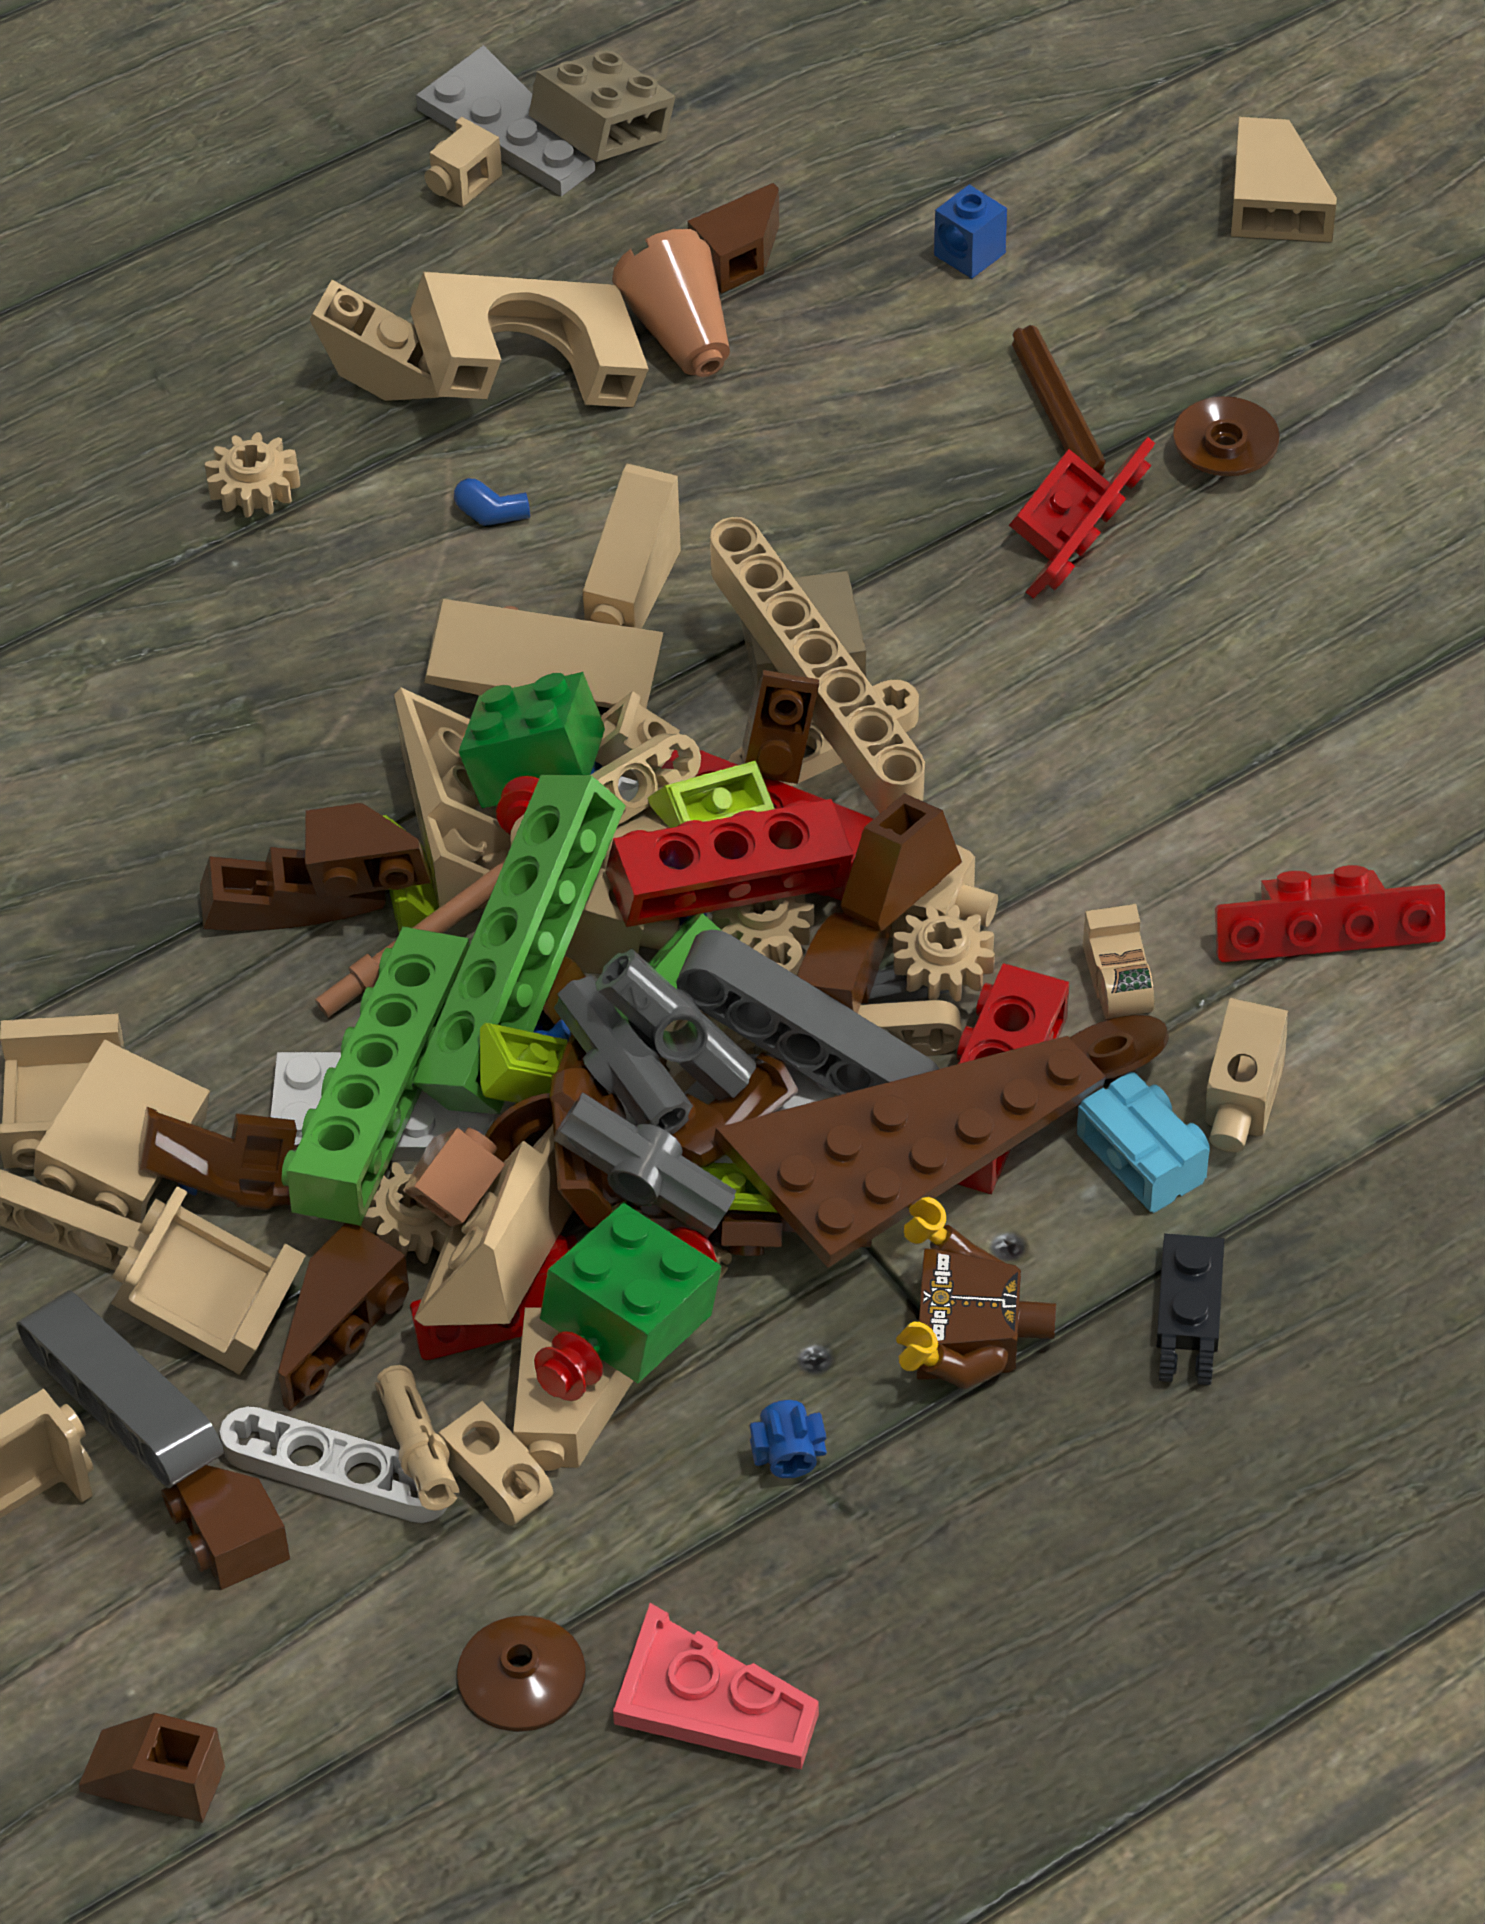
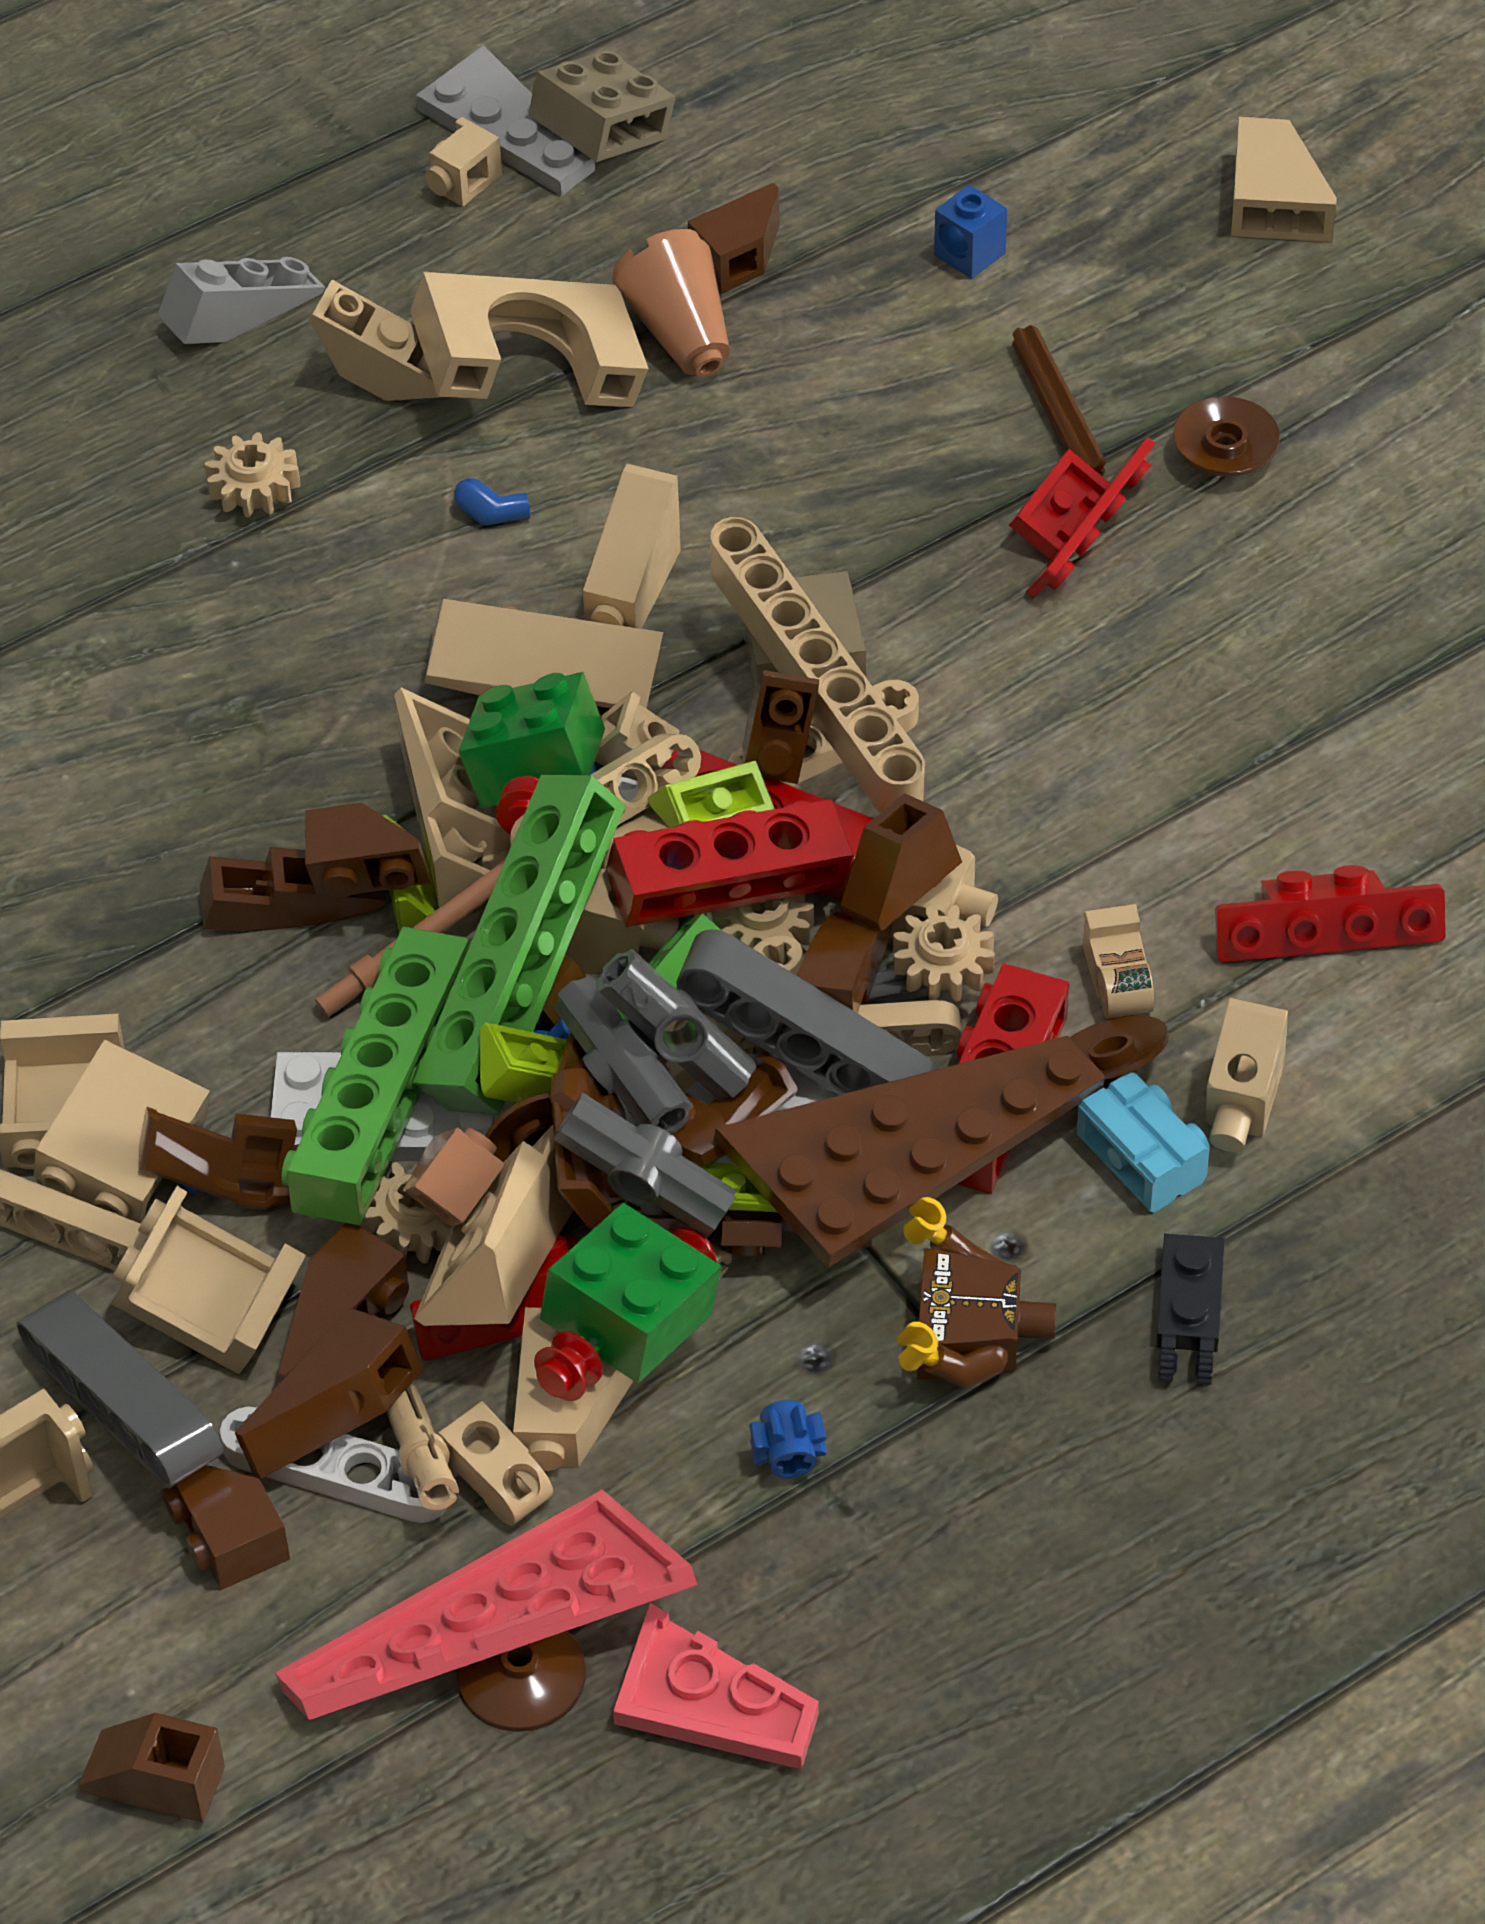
none -> light grey slope [157,257,325,344]
none -> reddish brown slope [235,1308,423,1479]
none -> coral wing [275,1489,698,1720]

